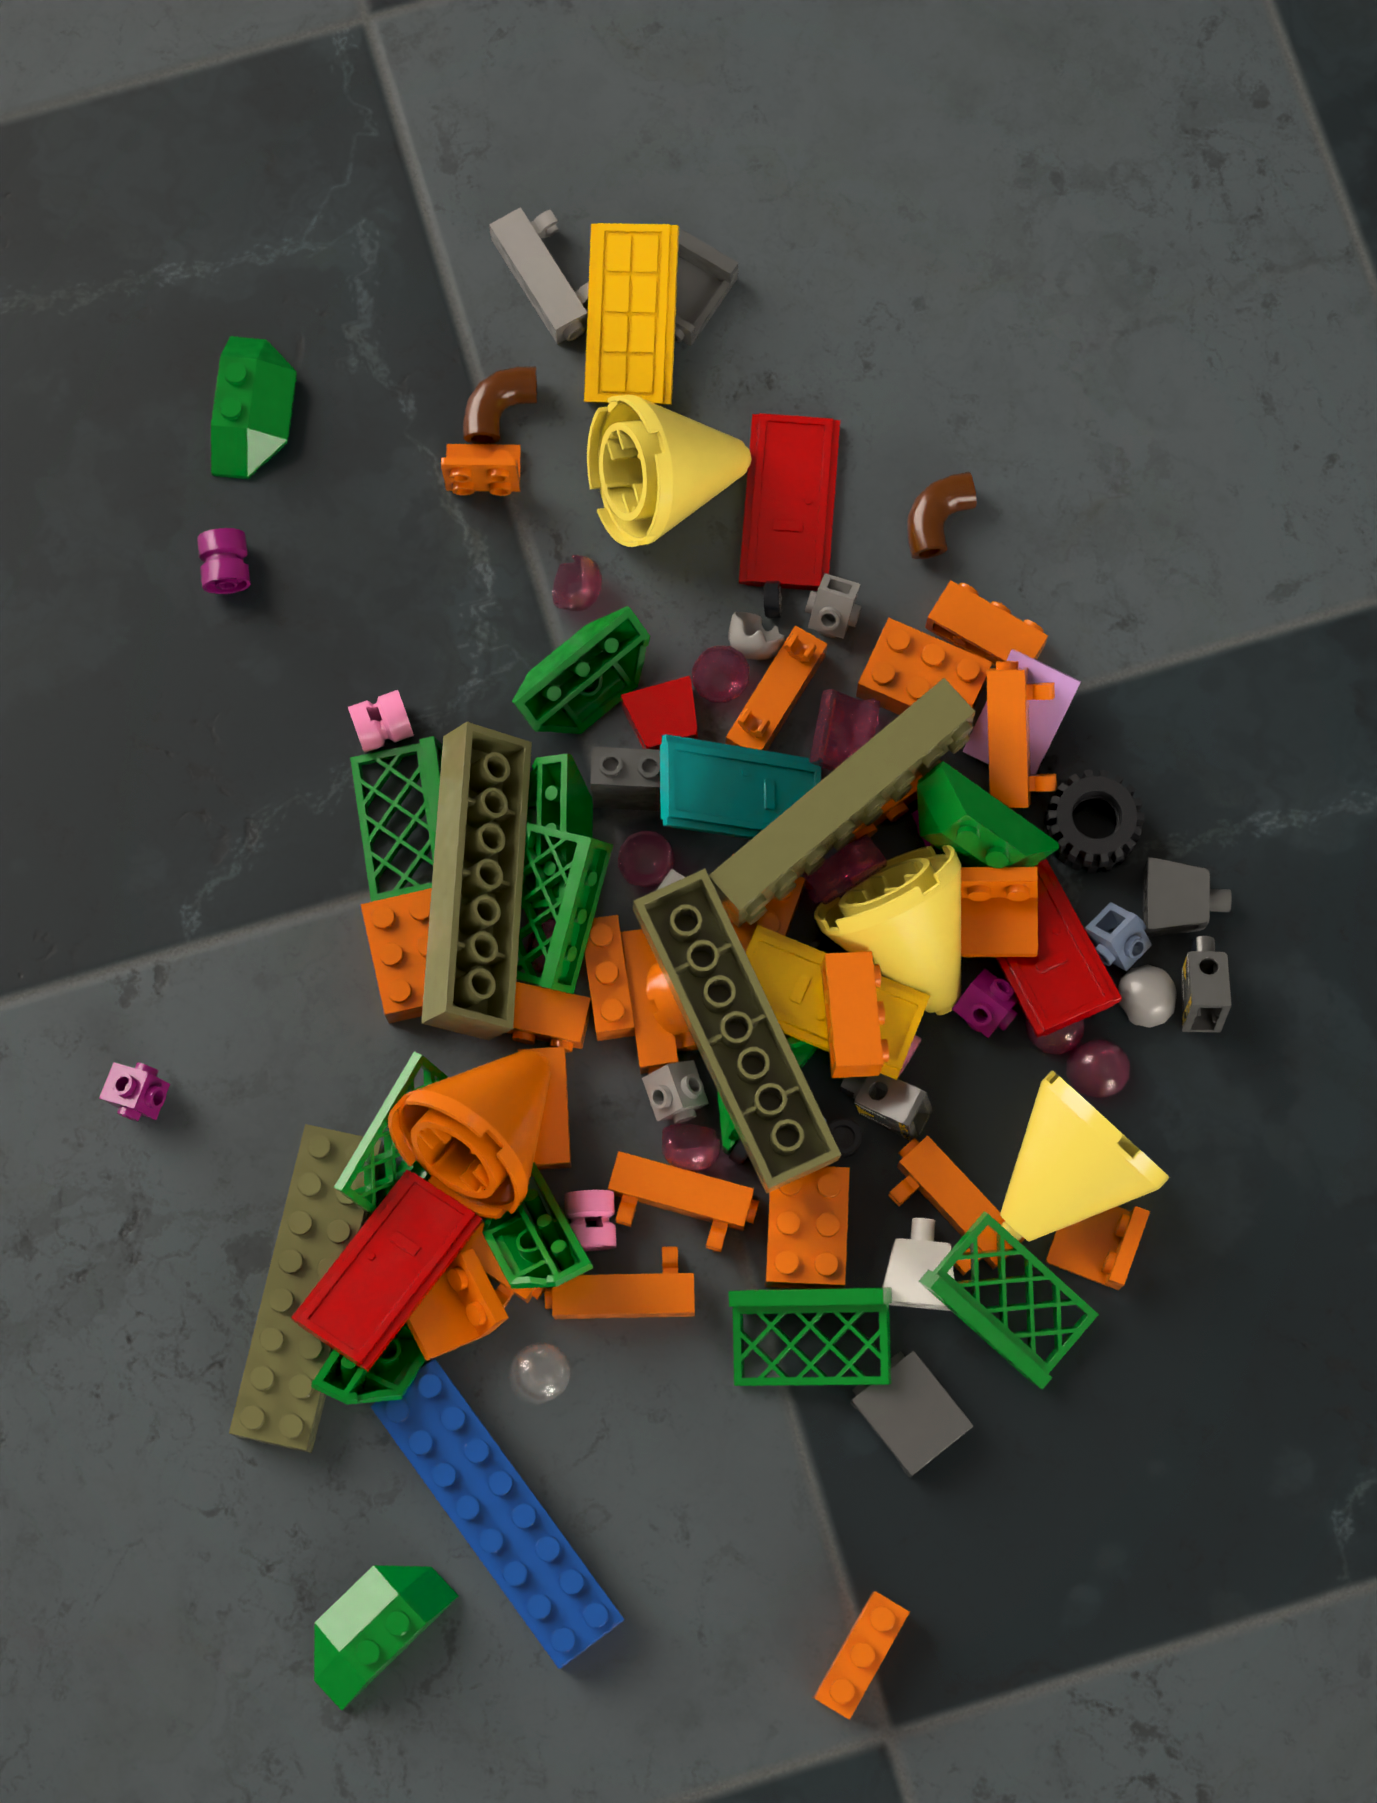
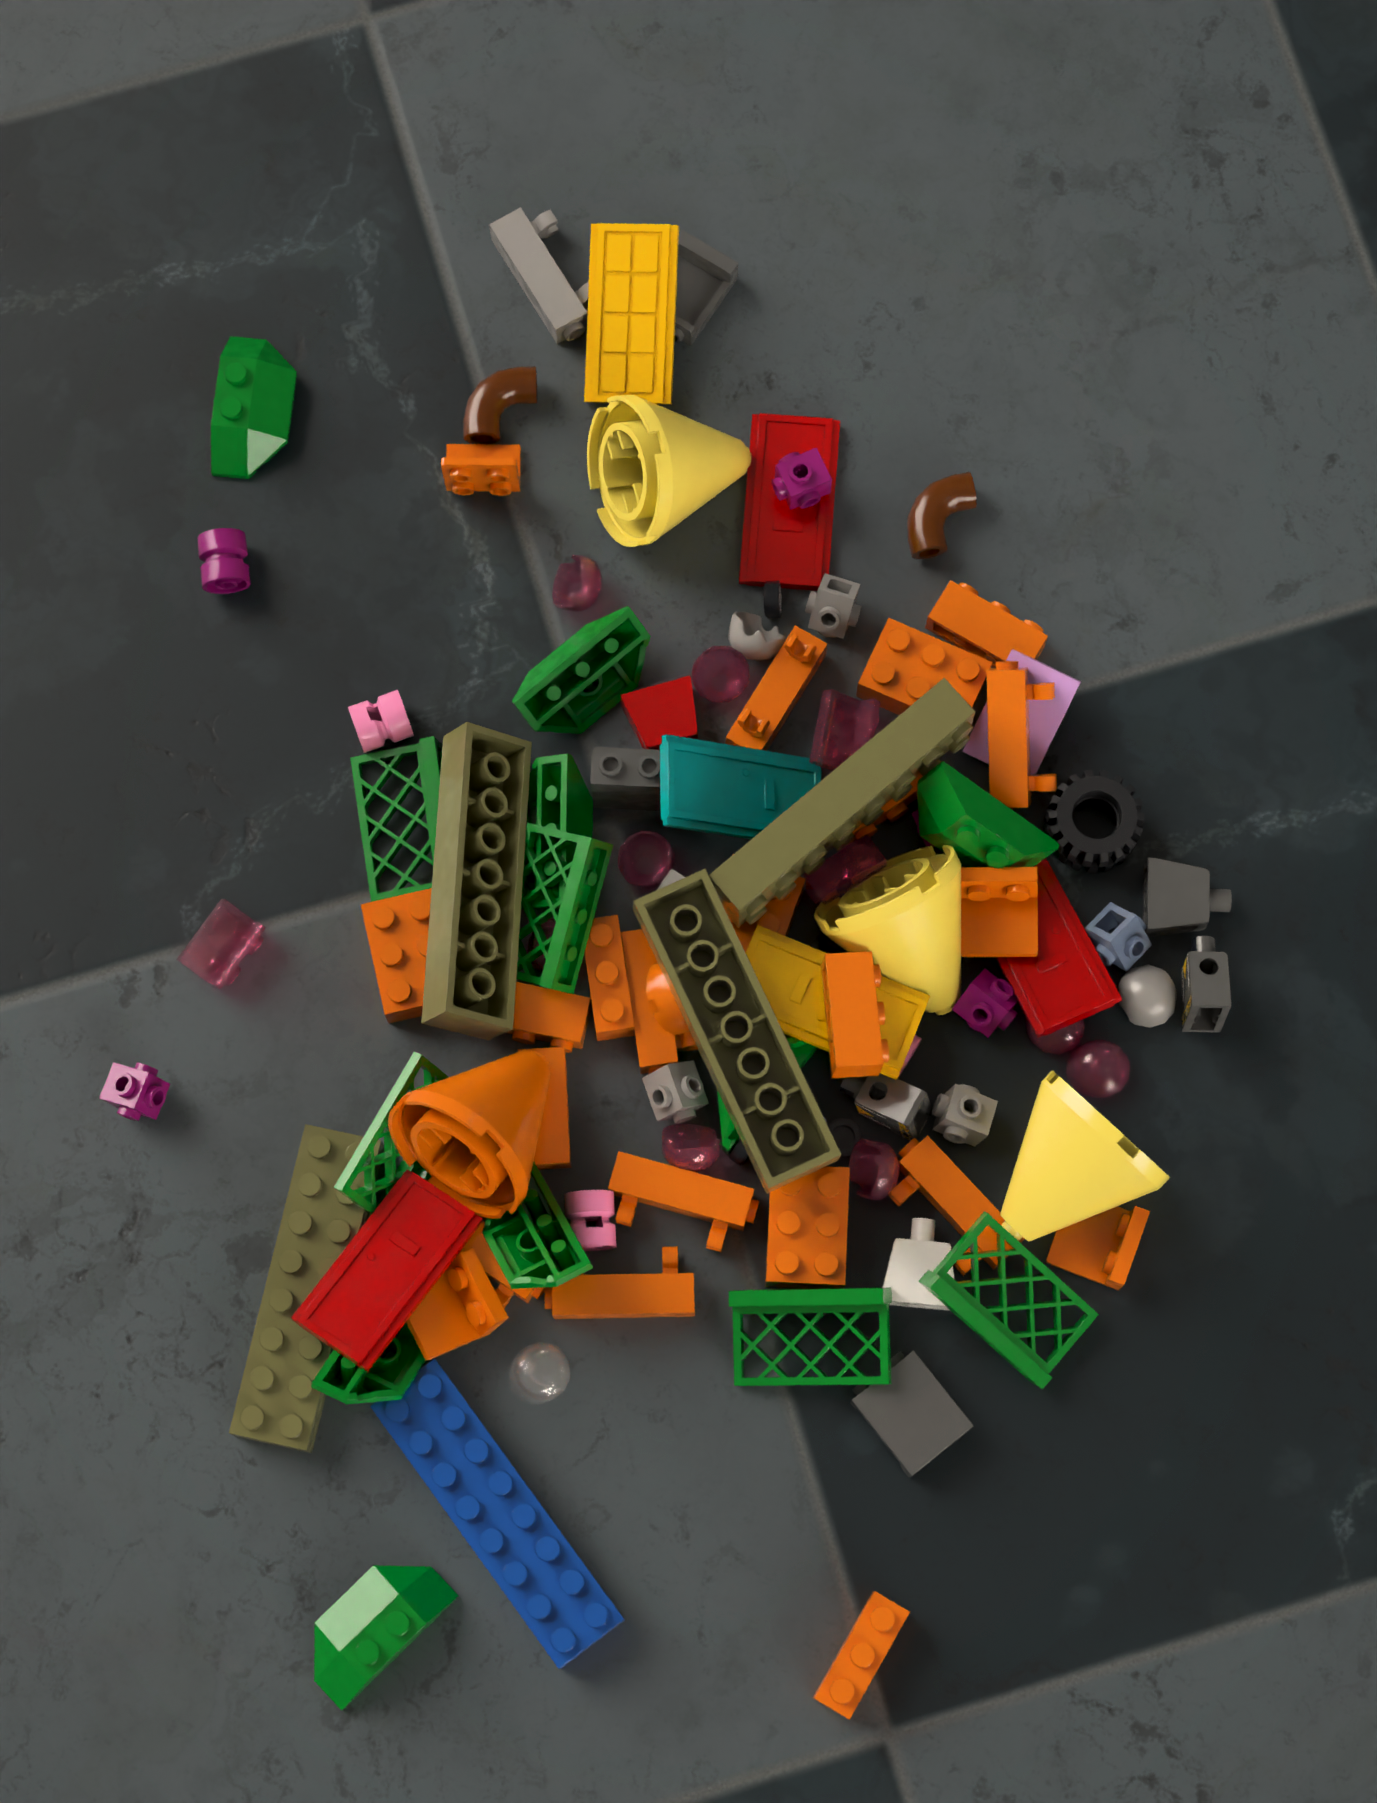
none -> clear pink bracket [176,898,266,989]
none -> magenta brick [771,447,832,510]
none -> clear pink hair [849,1139,900,1201]
none -> light grey brick [932,1084,998,1147]

